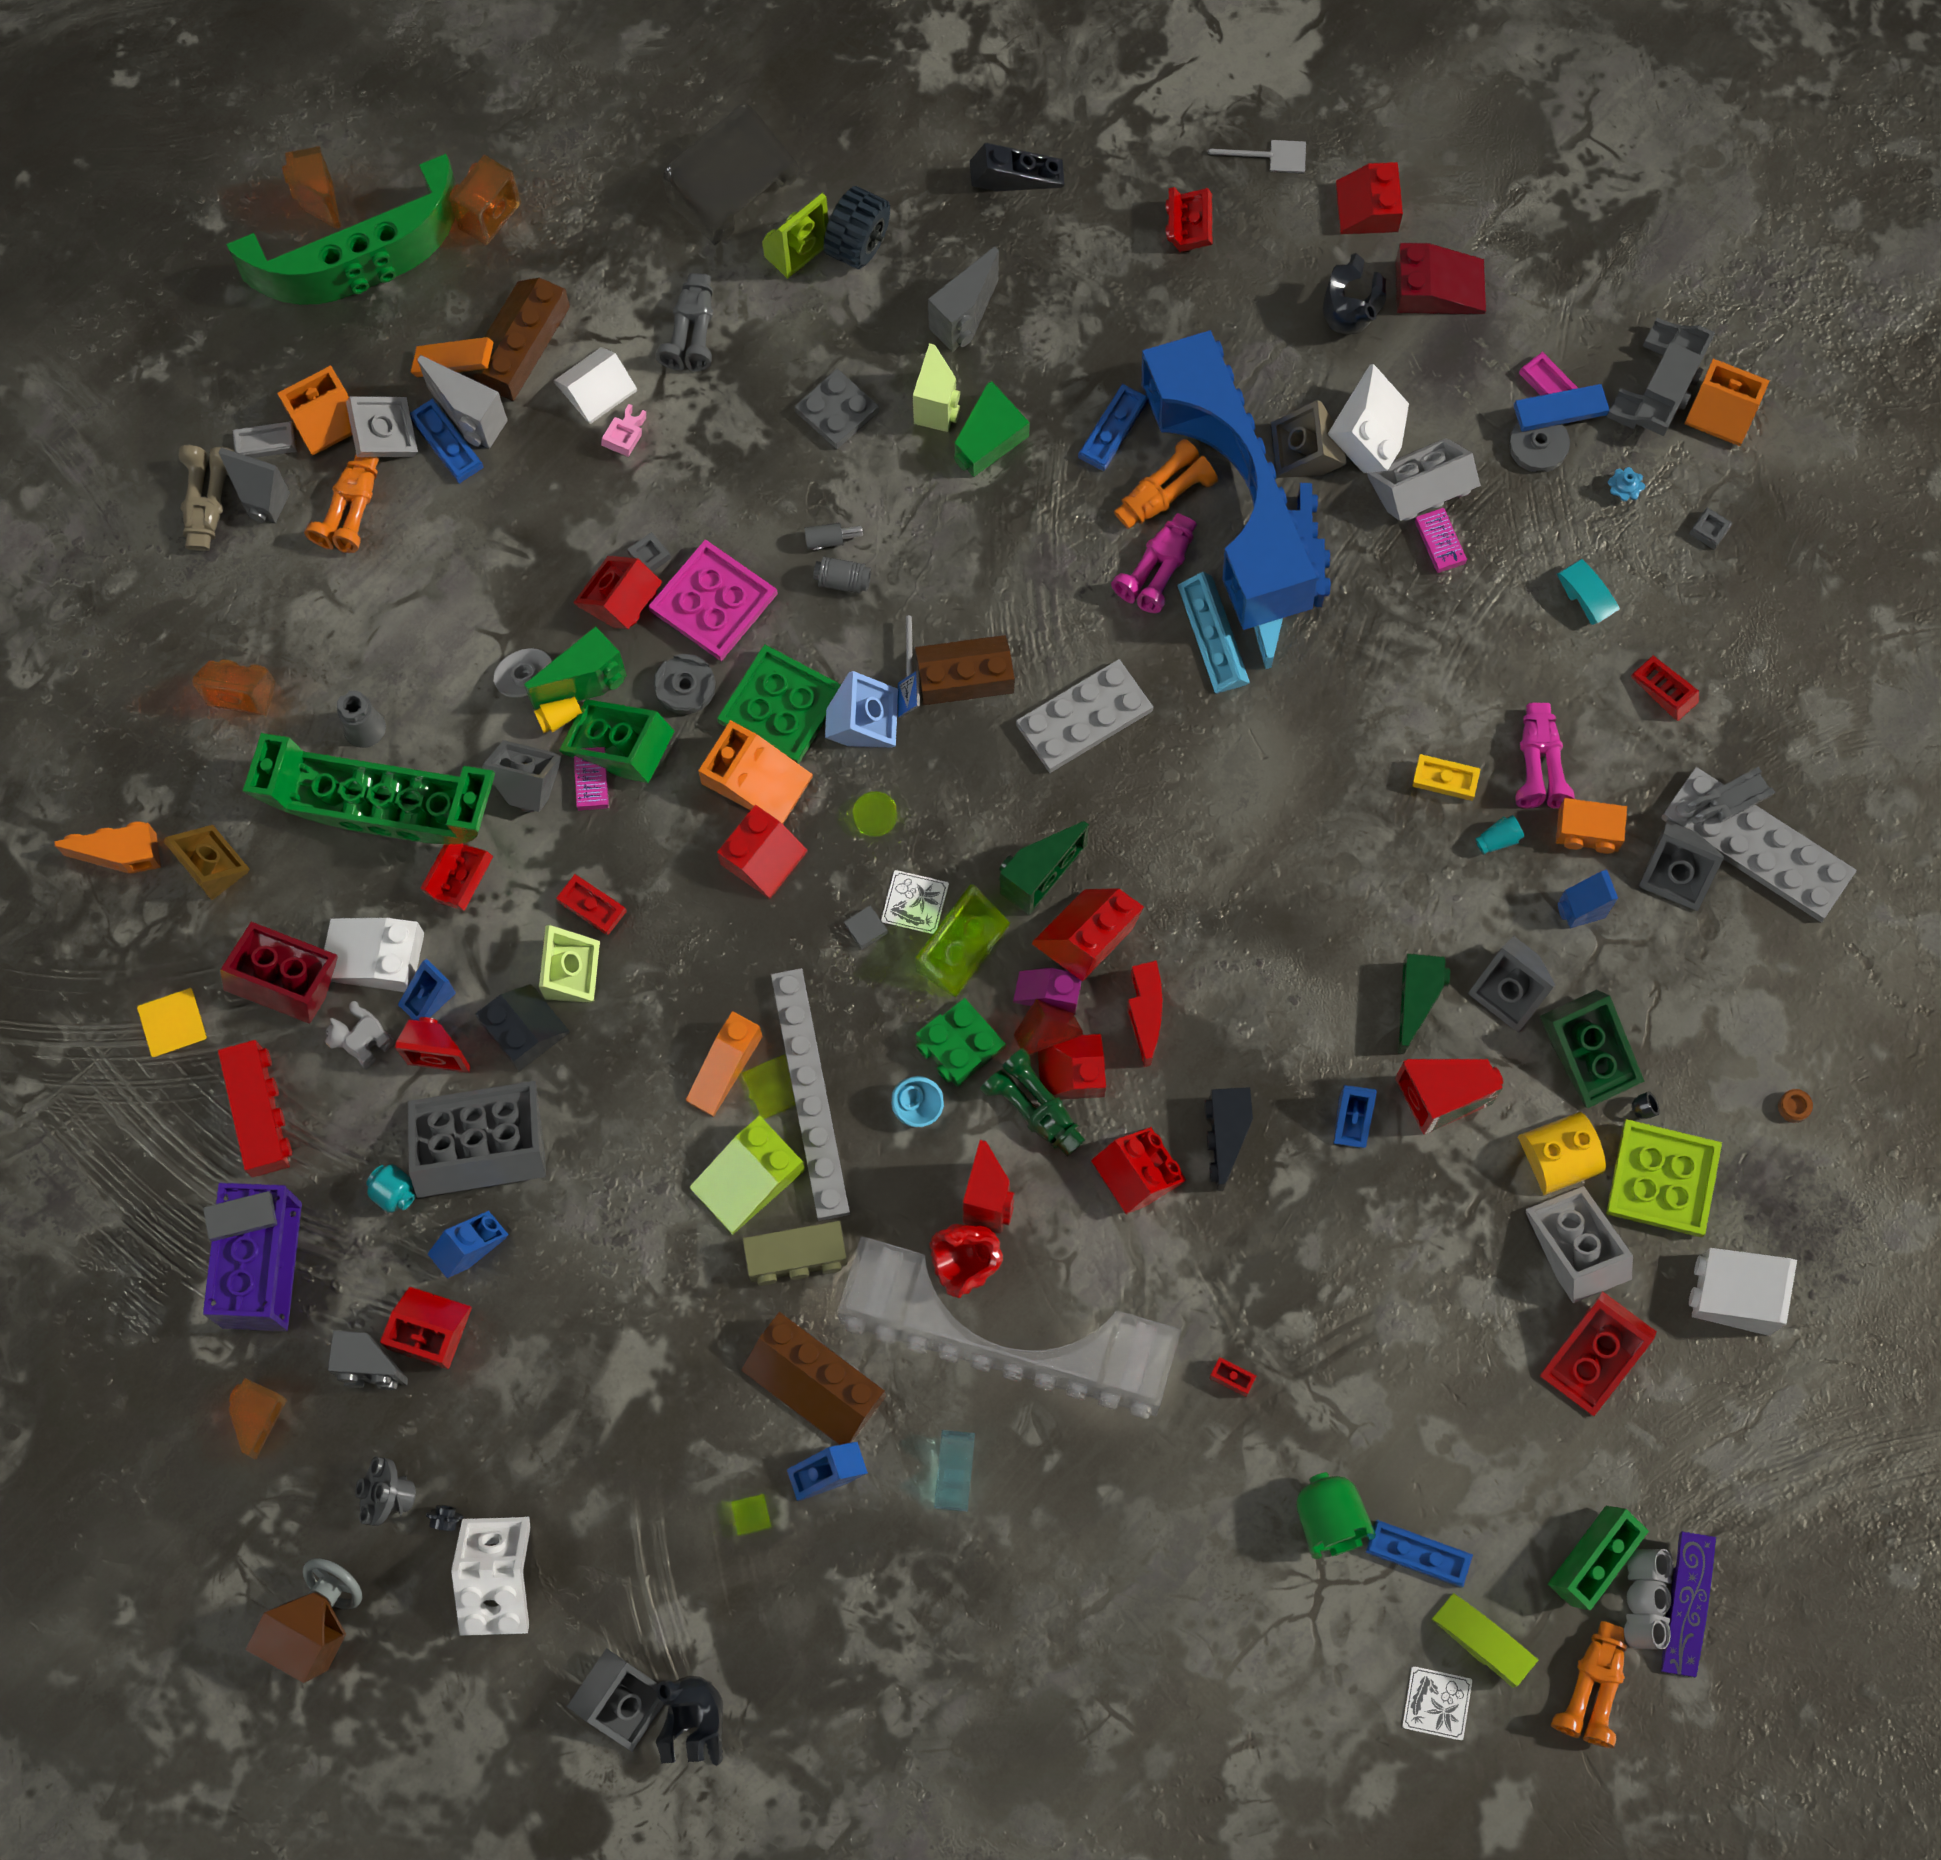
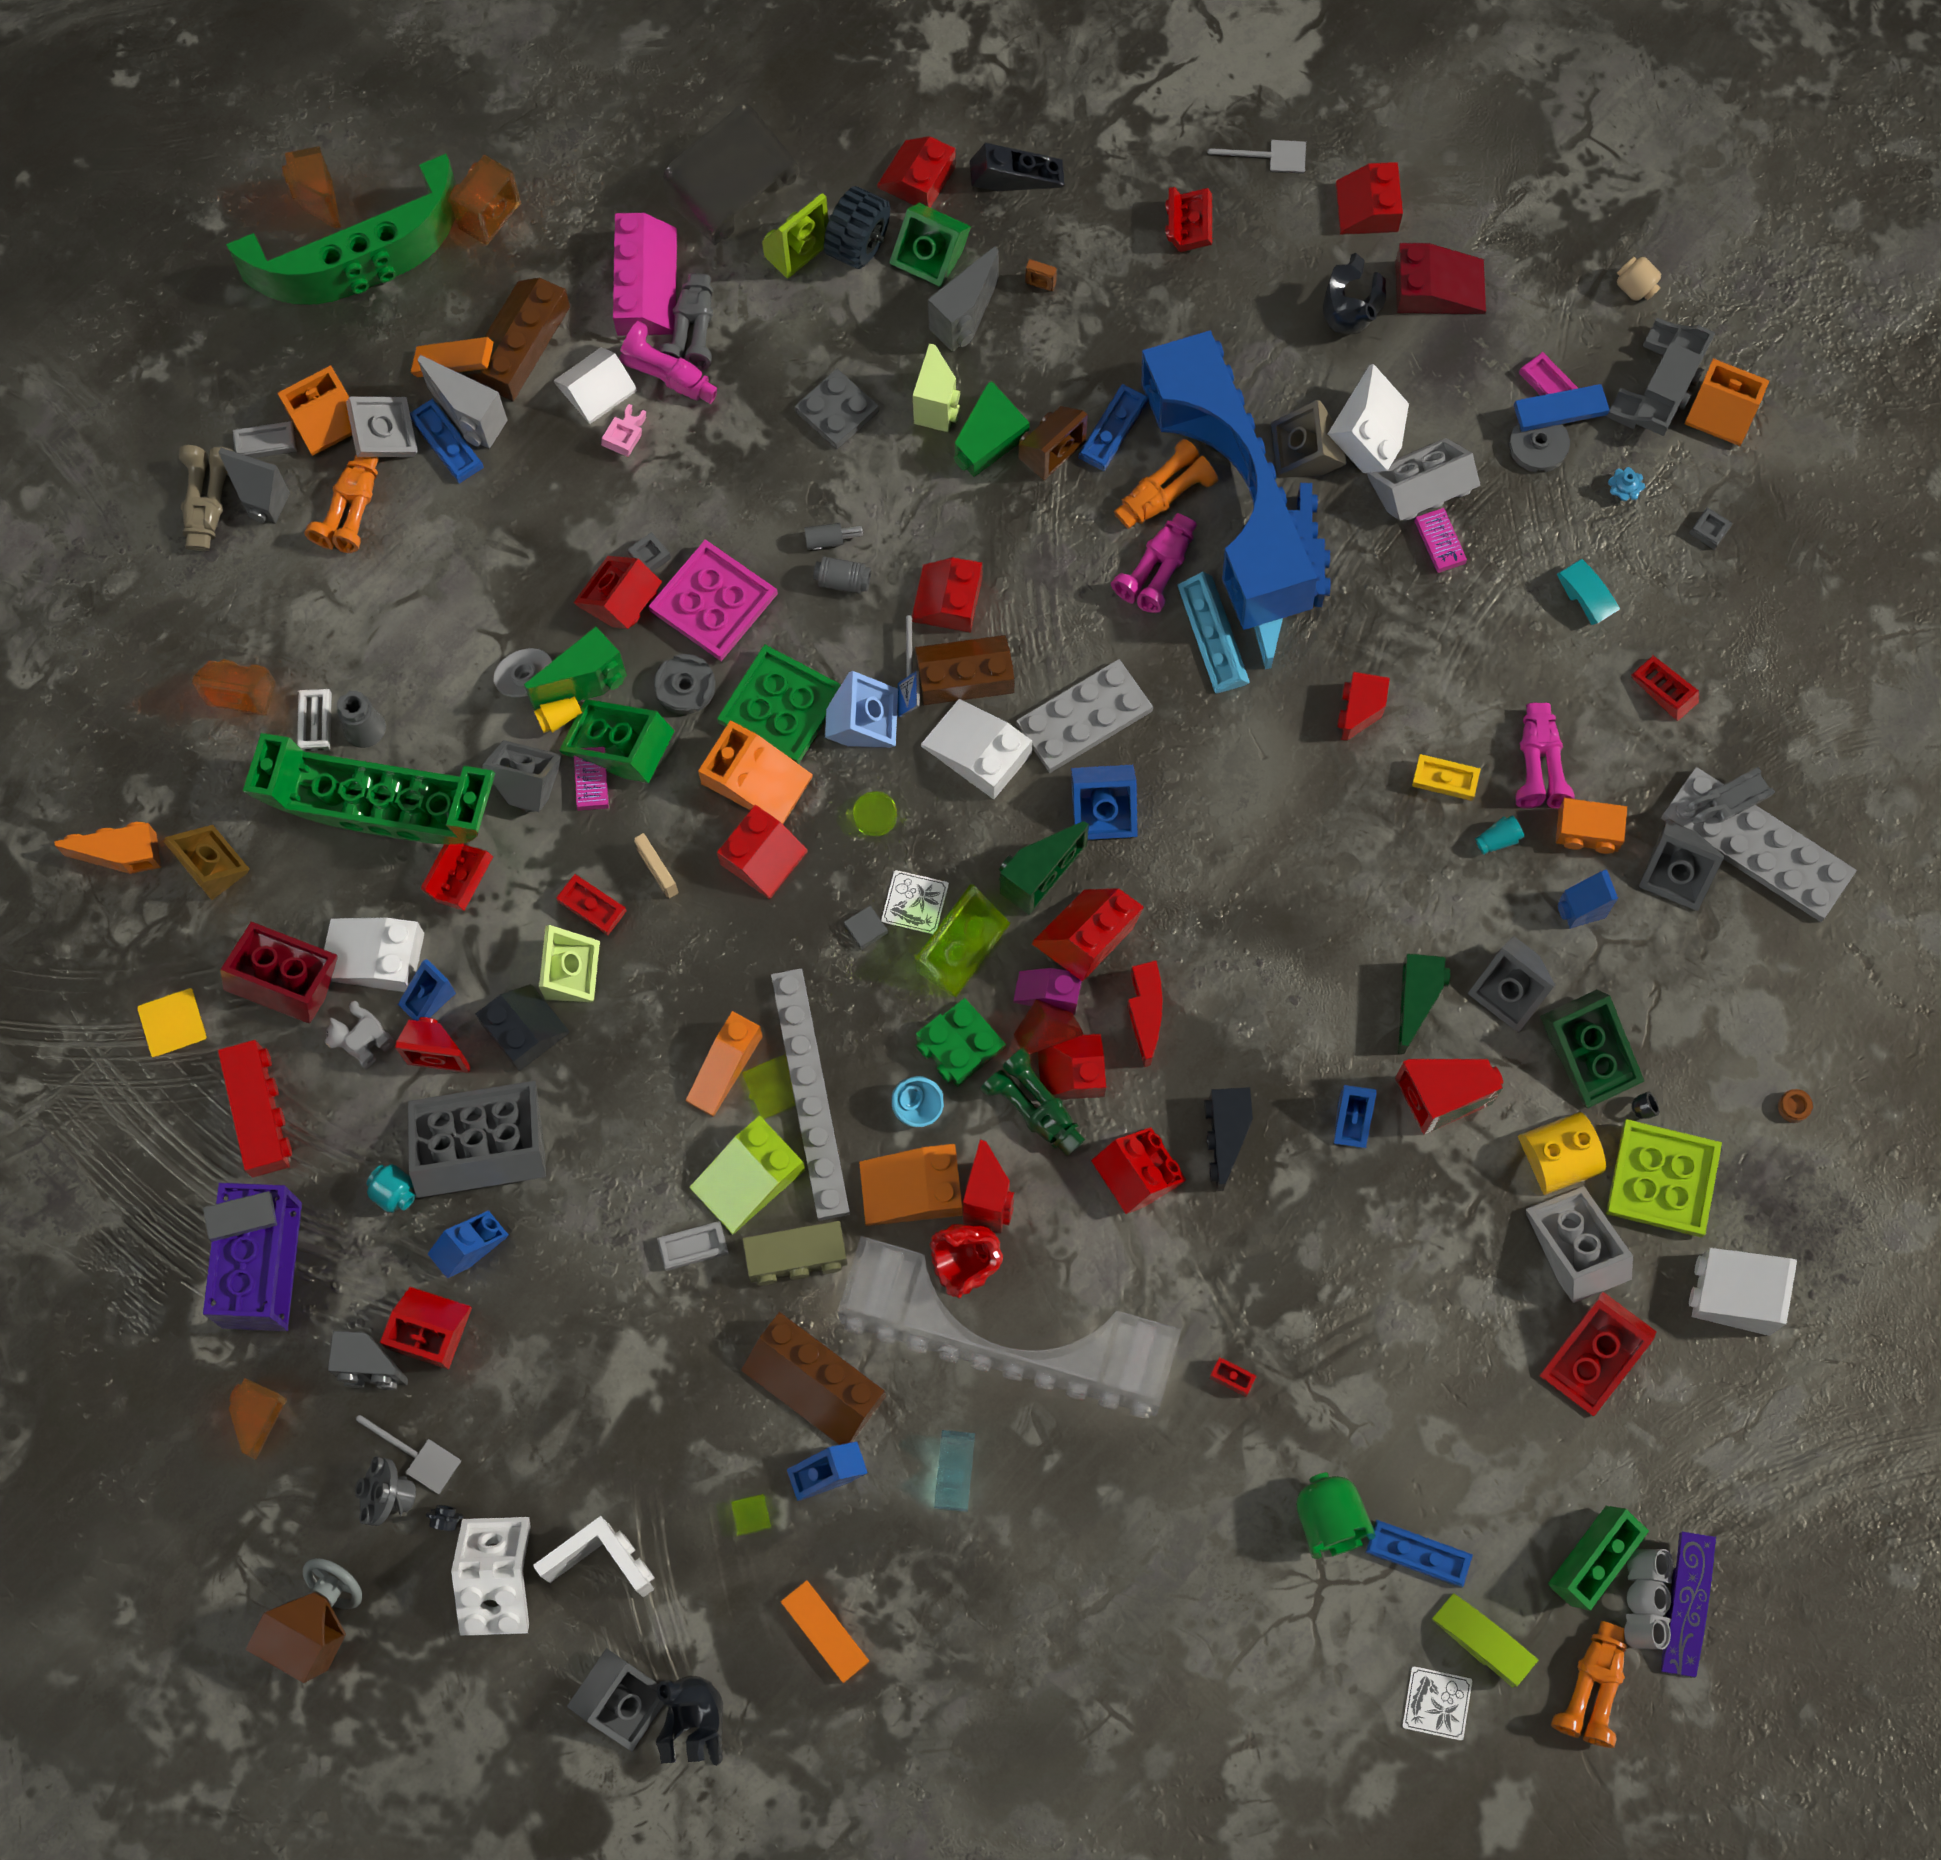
none -> white tile [297,689,332,751]
none -> light grey piece [356,1415,462,1494]
none -> white bracket [533,1516,654,1597]
none -> dark pink slope [613,213,677,336]
none -> dark pink piece [619,321,718,404]
none -> tan tile [634,833,679,899]
none -> light grey tile [657,1221,729,1271]
none -> orange tile [780,1580,870,1684]
none -> orange slope [859,1144,963,1226]
none -> red slope [877,136,956,208]
none -> green slope [889,203,971,287]
none -> red slope [912,557,983,633]
none -> white slope [921,699,1032,799]
none -> reddish brown slope [1019,406,1088,481]
none -> dark orange tile [1025,259,1057,291]
none -> blue slope [1071,765,1137,840]
none -> red slope [1337,672,1390,741]
none -> tan head [1617,256,1661,301]

